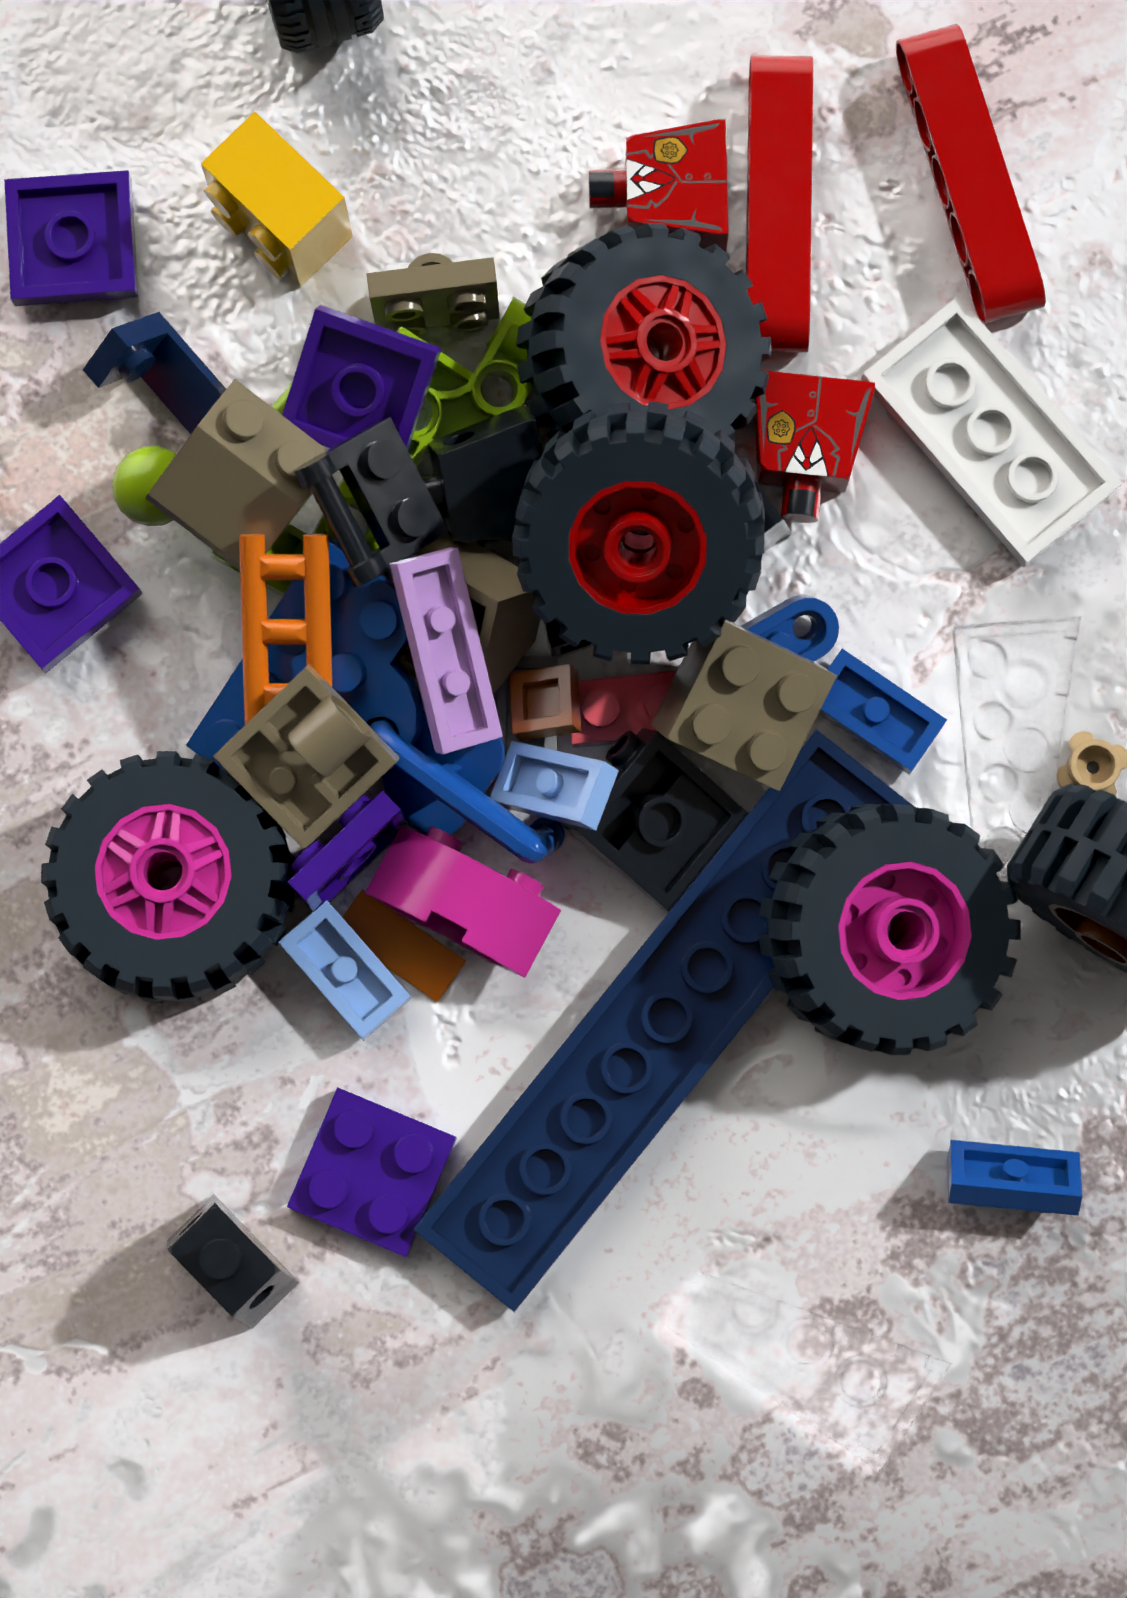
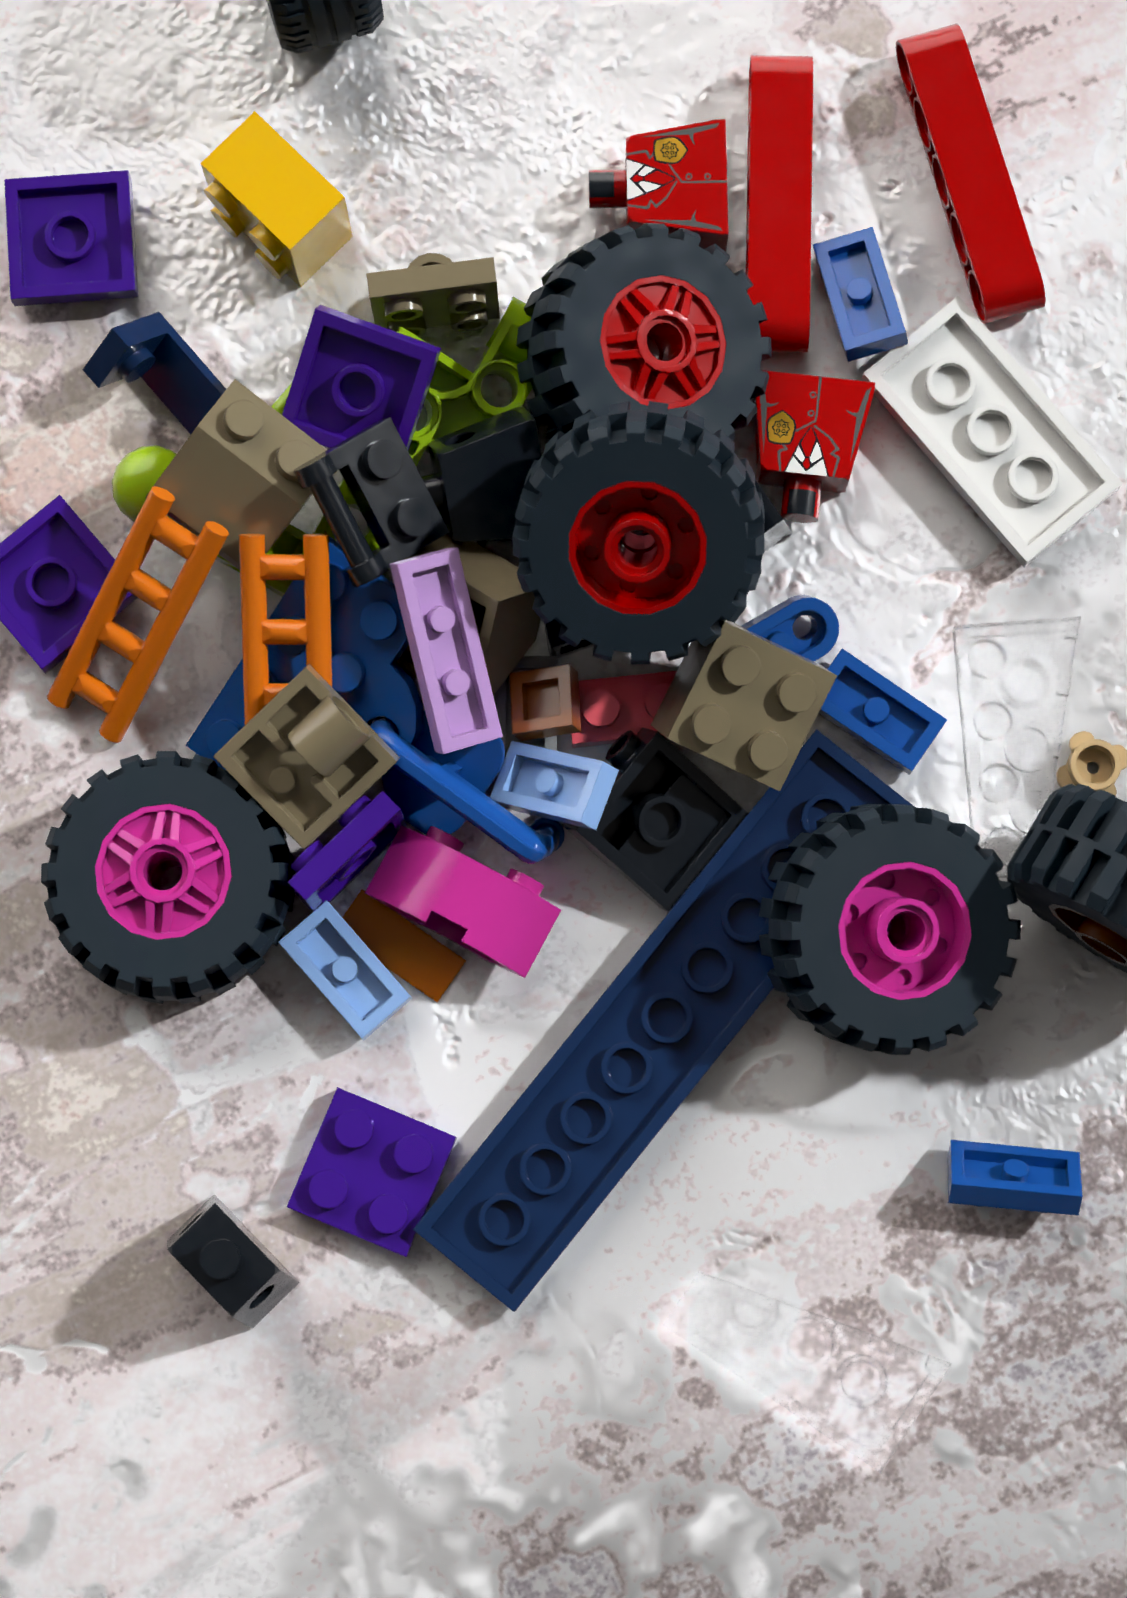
none -> orange bar [47,486,229,743]
none -> plate [813,226,908,362]

